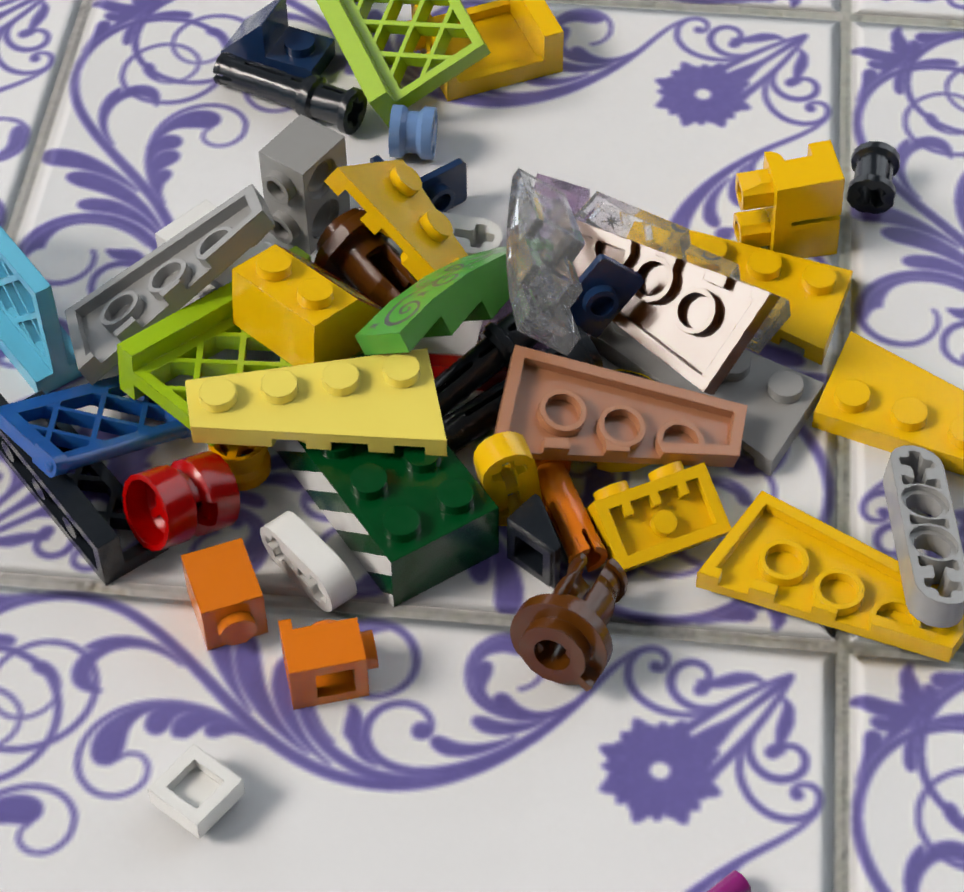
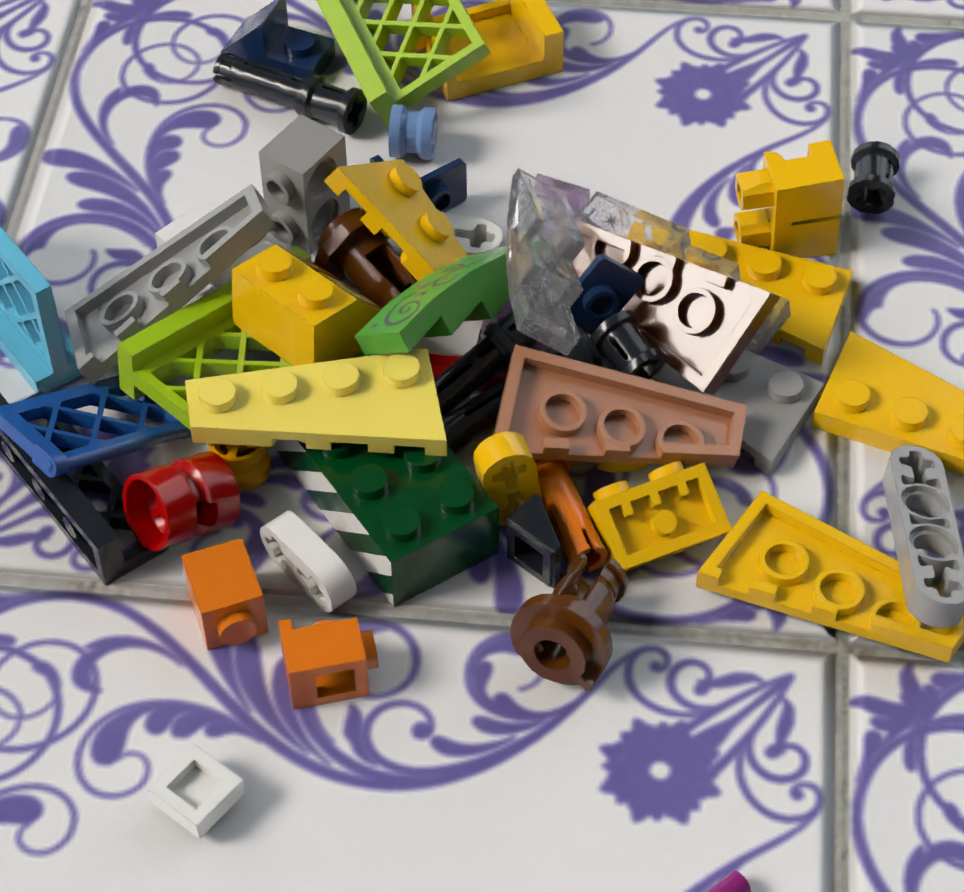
none -> black bush [590,310,667,380]

